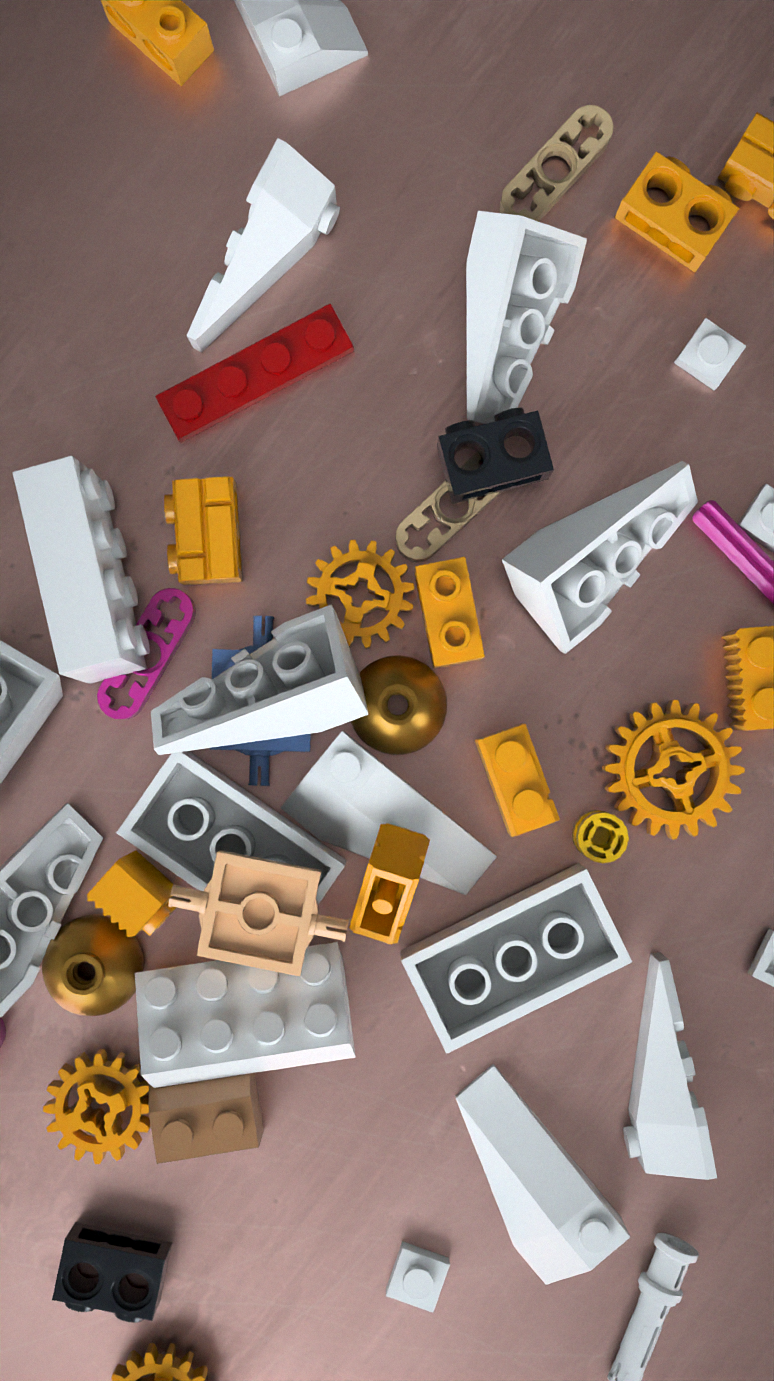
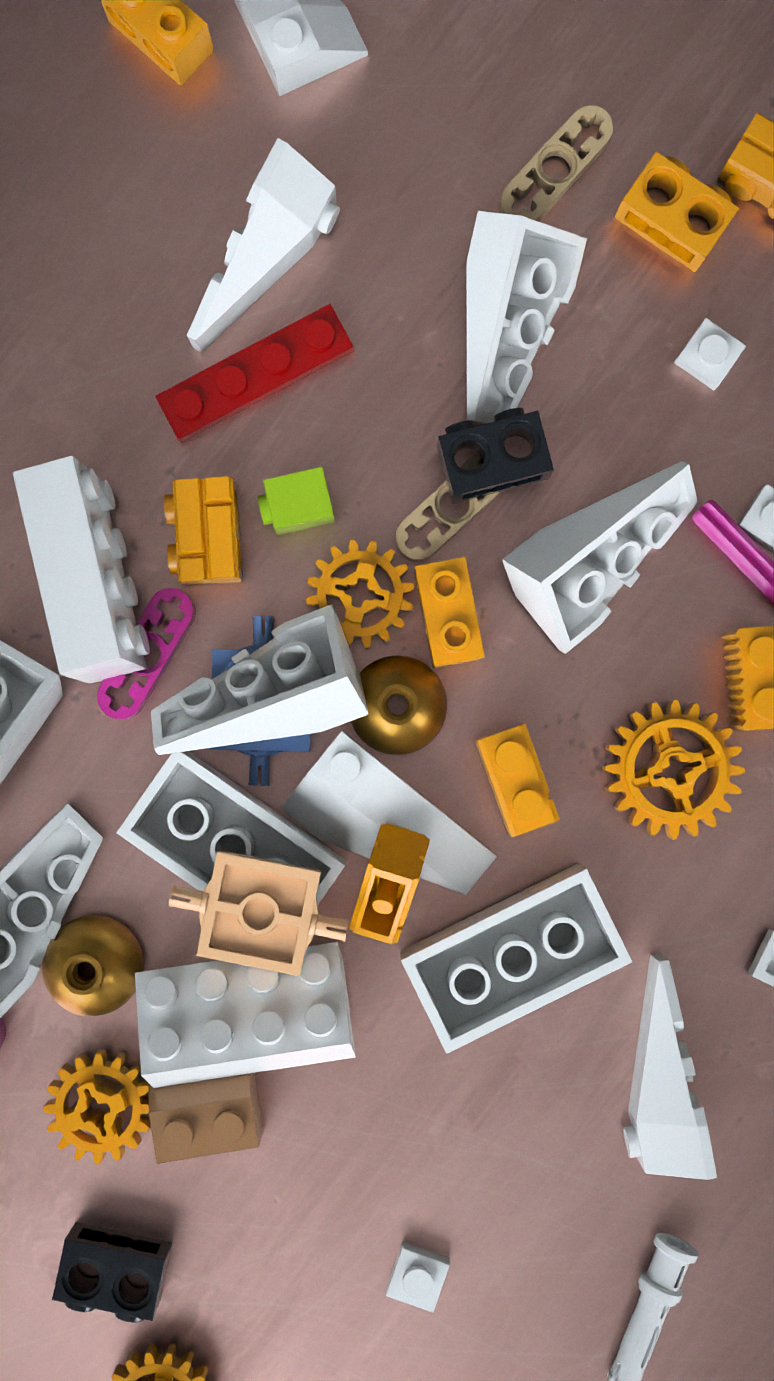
light orange brick [87,850,177,937] -> none
white wedge [455,1064,630,1284] -> none
yellow wheel [572,810,629,864] -> none
none -> lime brick [257,466,335,536]

